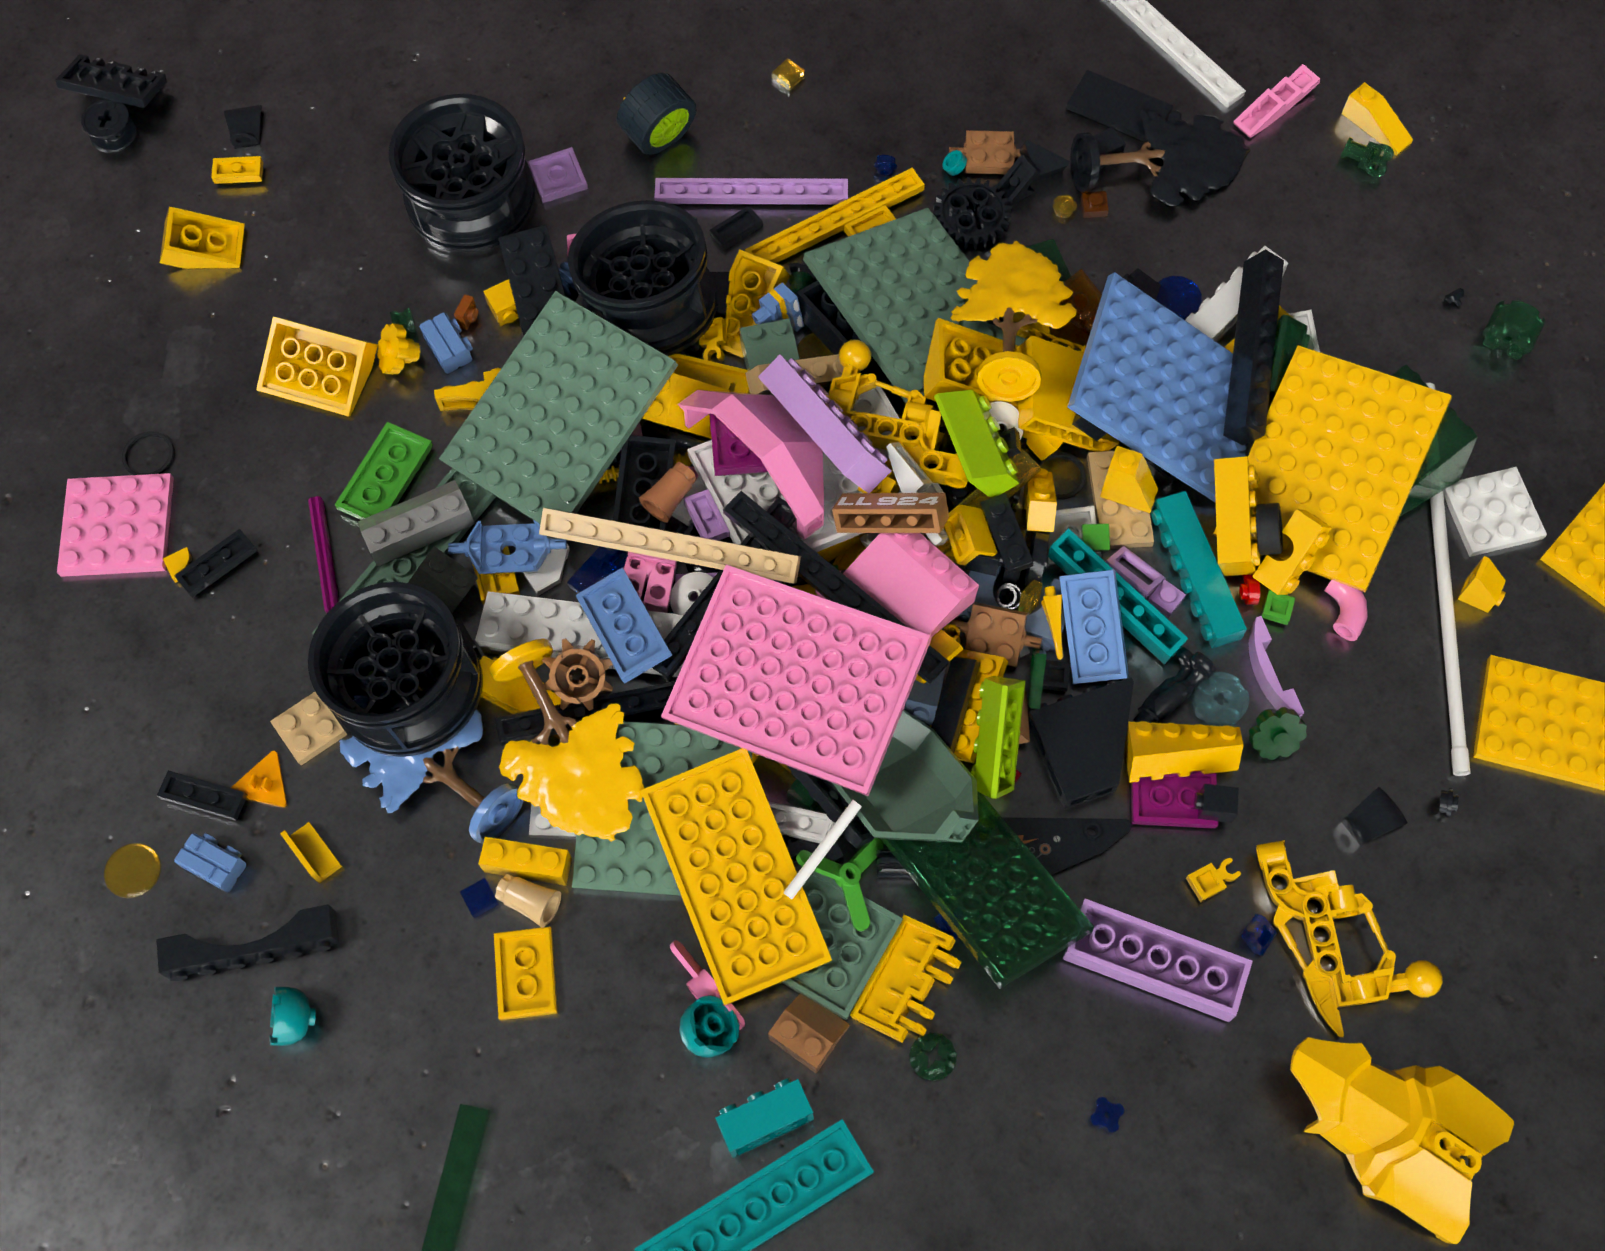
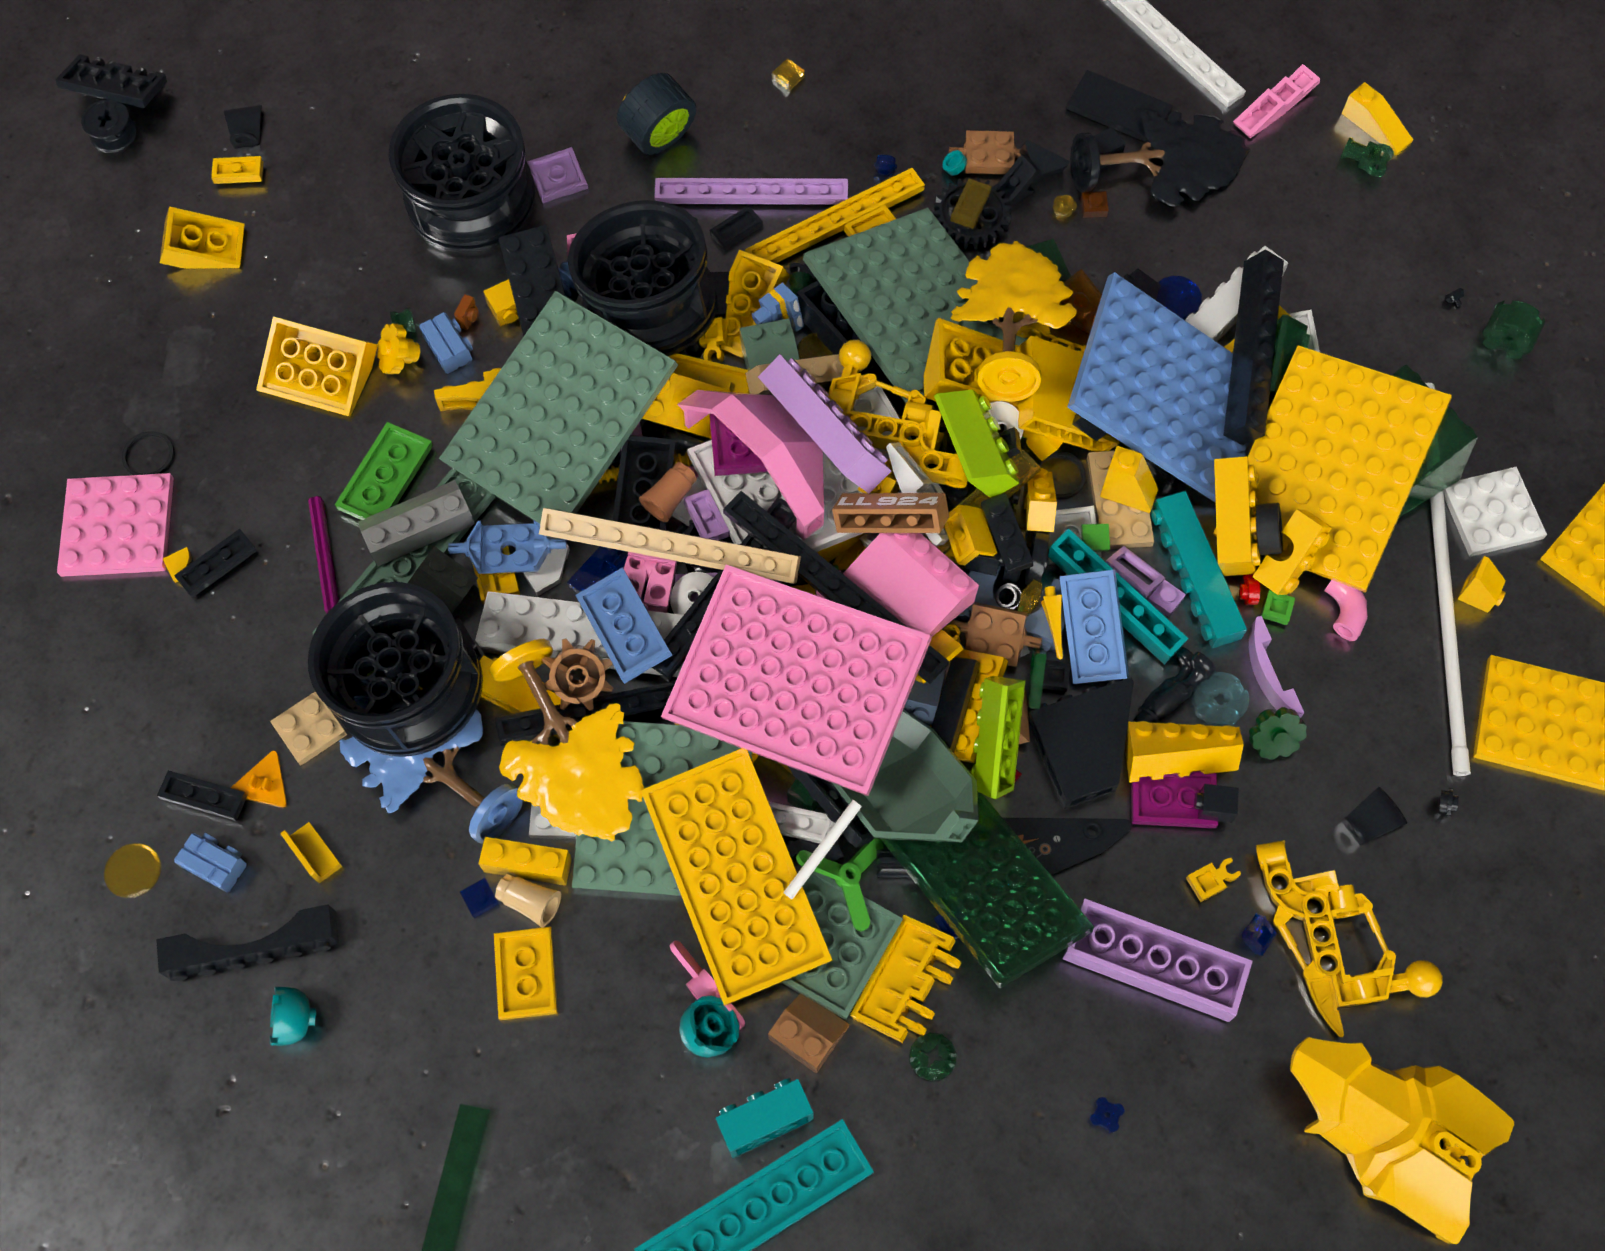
none -> clear yellow tile [950,178,992,229]

